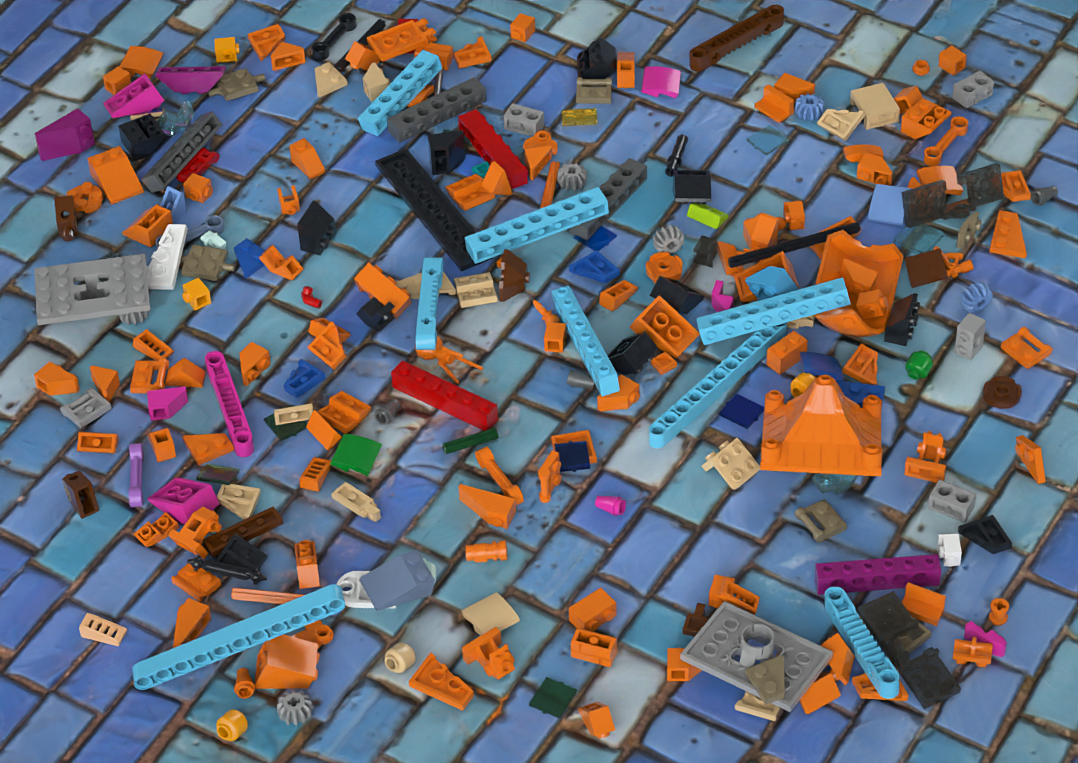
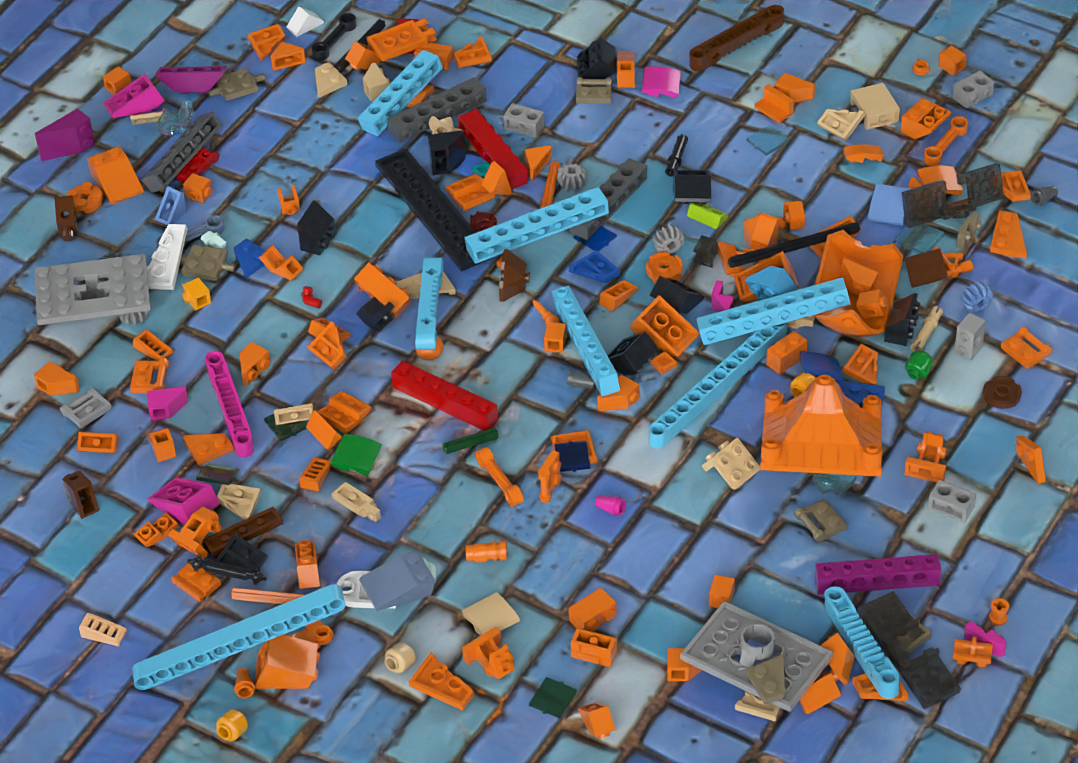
orange slope [89,365,120,402] -> none
black slope [118,114,165,161] -> none
orange slope [119,46,164,79] -> none
orange slope [122,204,173,248] -> none
medium lavender piece [129,443,144,507] -> none
orange slope [165,358,206,388] -> none
orange slope [173,598,212,648] -> none
light orange brick [214,37,240,63] -> none
light grey gear [277,689,313,726] -> none
blue wing [284,359,326,398] -> none
orange slope [289,138,325,180] -> none
dark grey cone [375,399,400,425] -> none
flat silver bar [434,69,443,96] -> none
orange plant [436,346,483,384] -> none
tan slope [454,272,498,308] -> none
orange slope [458,484,516,529] -> none
orange brick [510,13,535,43] -> none
orange plate [523,130,558,155] -> none
clear yellow plate [561,108,597,126] -> none
reddish brown plate [682,603,708,637] -> none
clear blue piece [719,393,764,429] -> none
orange slope [719,578,760,615] -> none
medium blue gear [795,93,824,122] -> none
orange slope [857,152,893,186] -> none
orange brick [893,86,923,114] -> none
orange panel [899,583,946,626] -> none
white brick [937,534,962,567] -> none
black wing [958,515,1012,554] -> none
none -> white slope [287,7,324,37]
none -> tan plate [429,116,462,134]
none -> clear red hair [470,211,497,233]
none -> tan pin [910,306,943,352]

